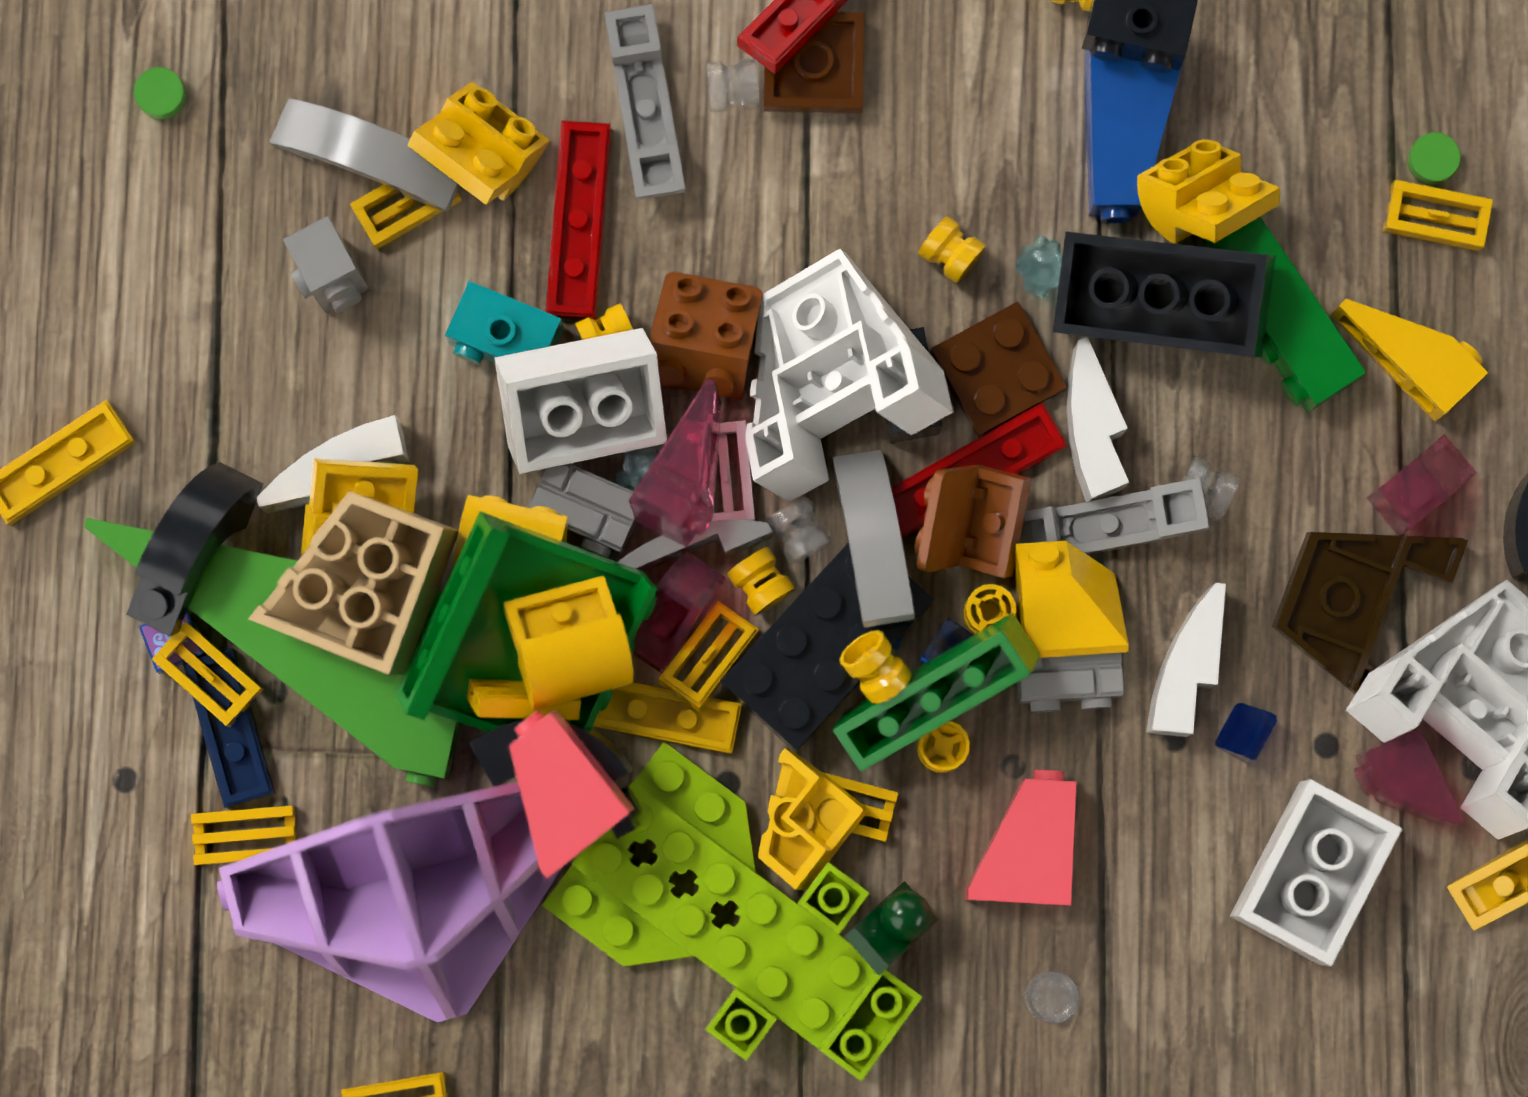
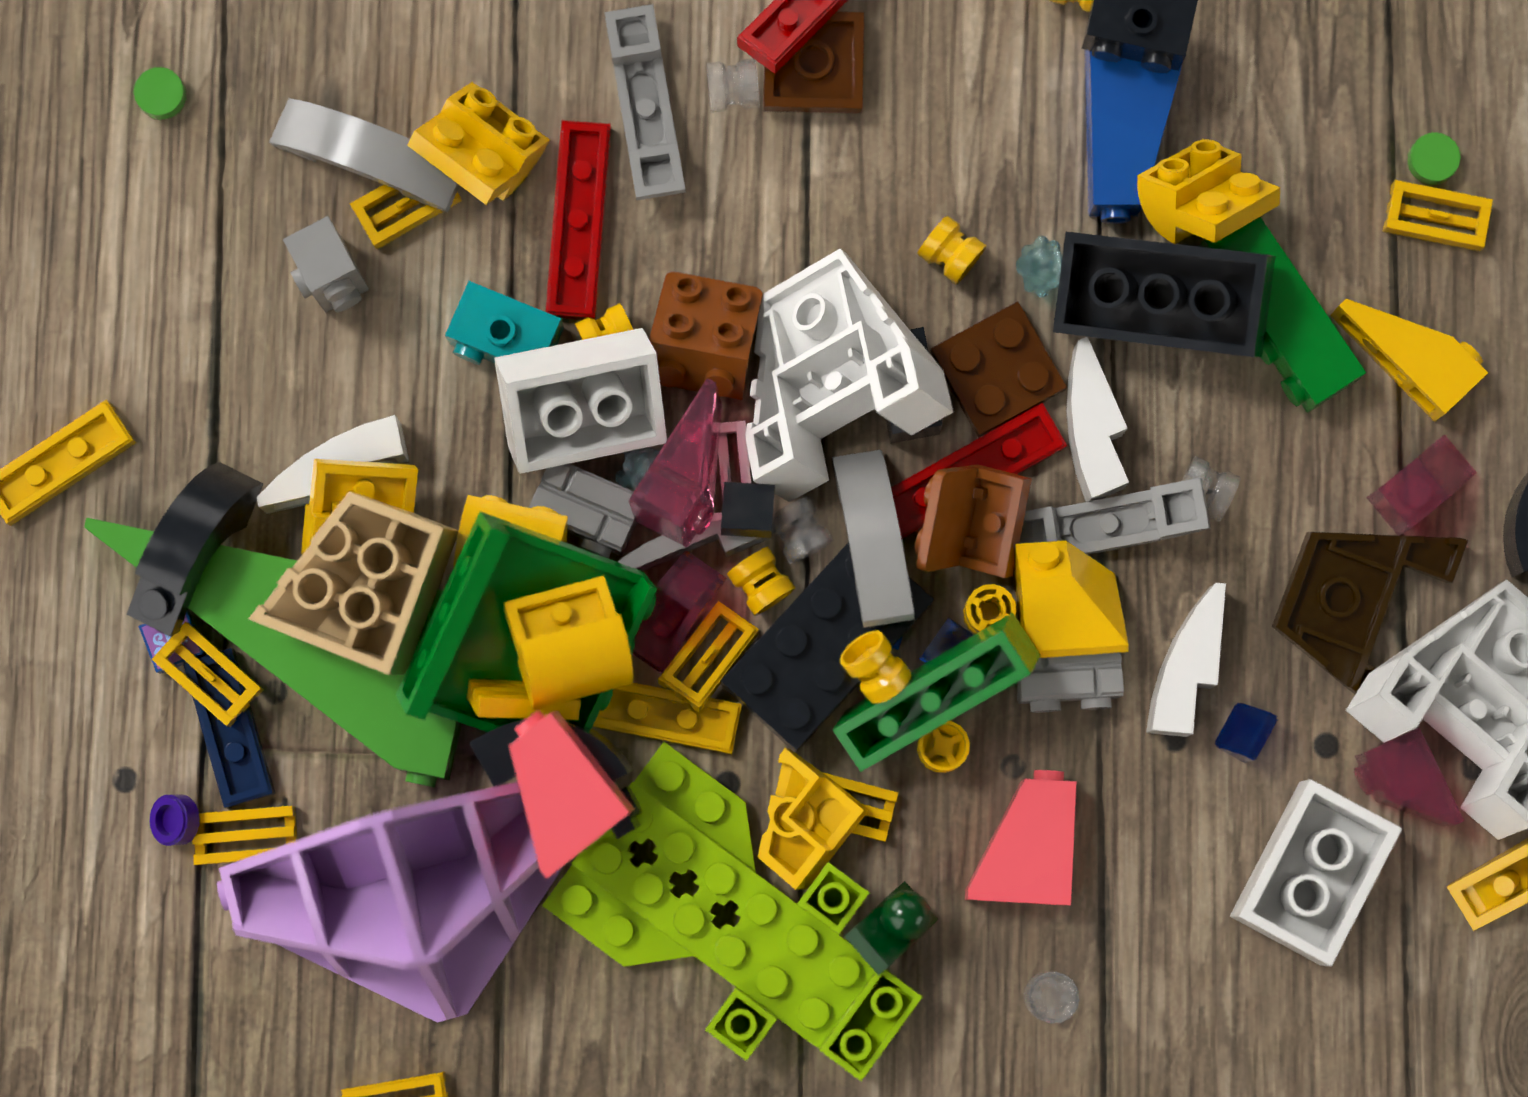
none -> dark purple tile [150,794,200,846]
none -> black tile [721,482,775,538]

